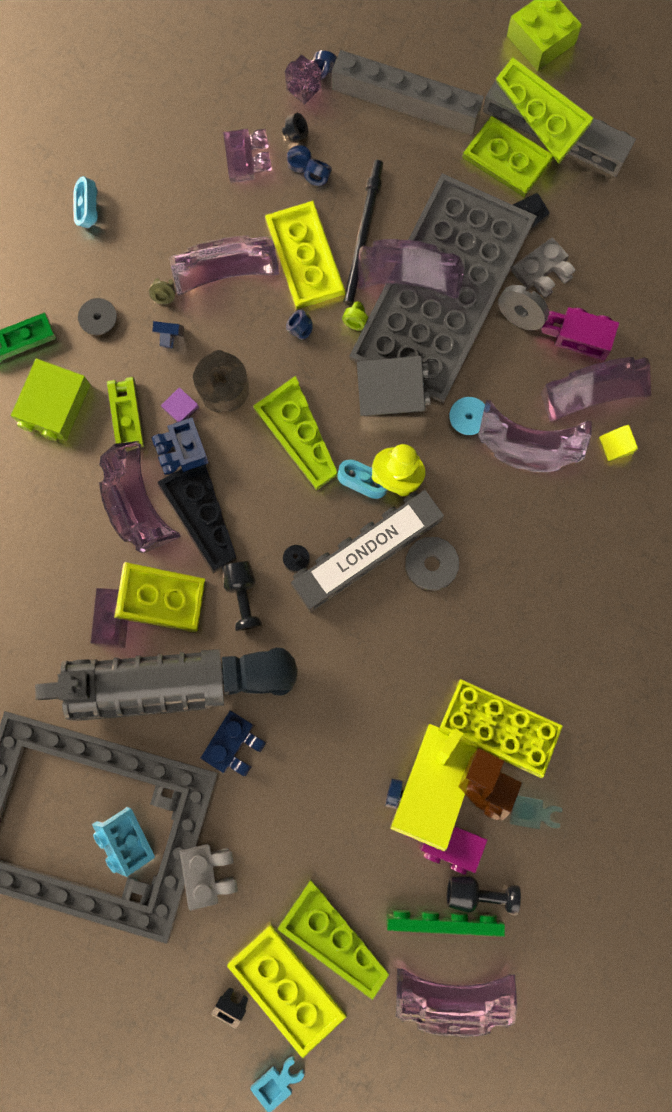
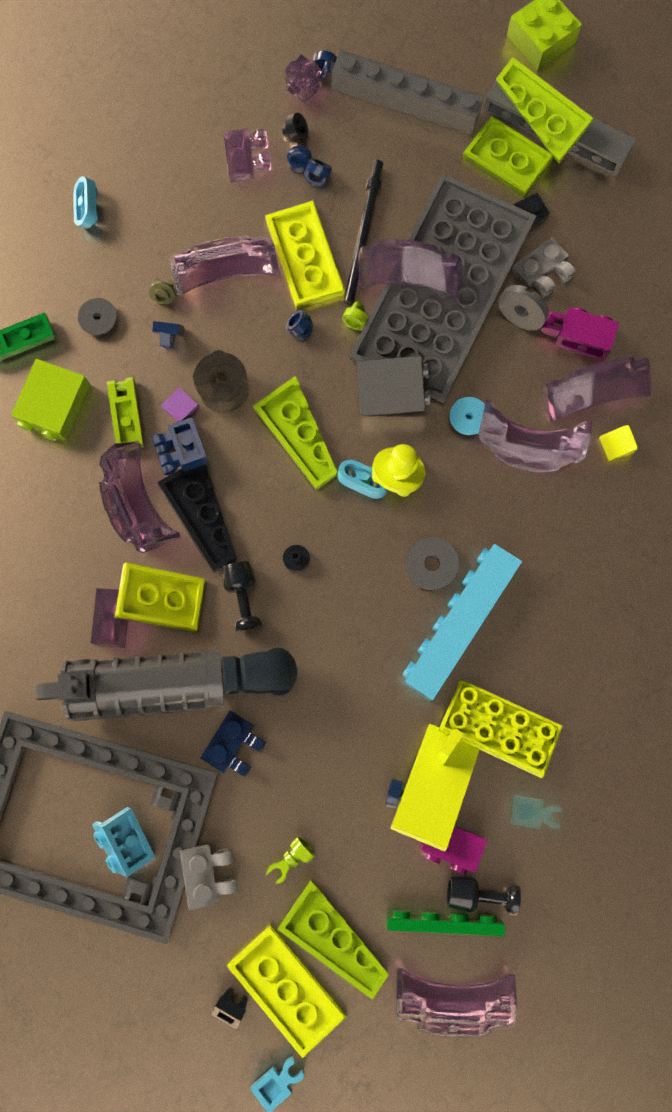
brick [291,490,444,613] -> none
reddish brown brick [458,748,522,820] -> none
none -> lime piece [267,836,316,884]
none -> medium azure brick [402,544,522,702]

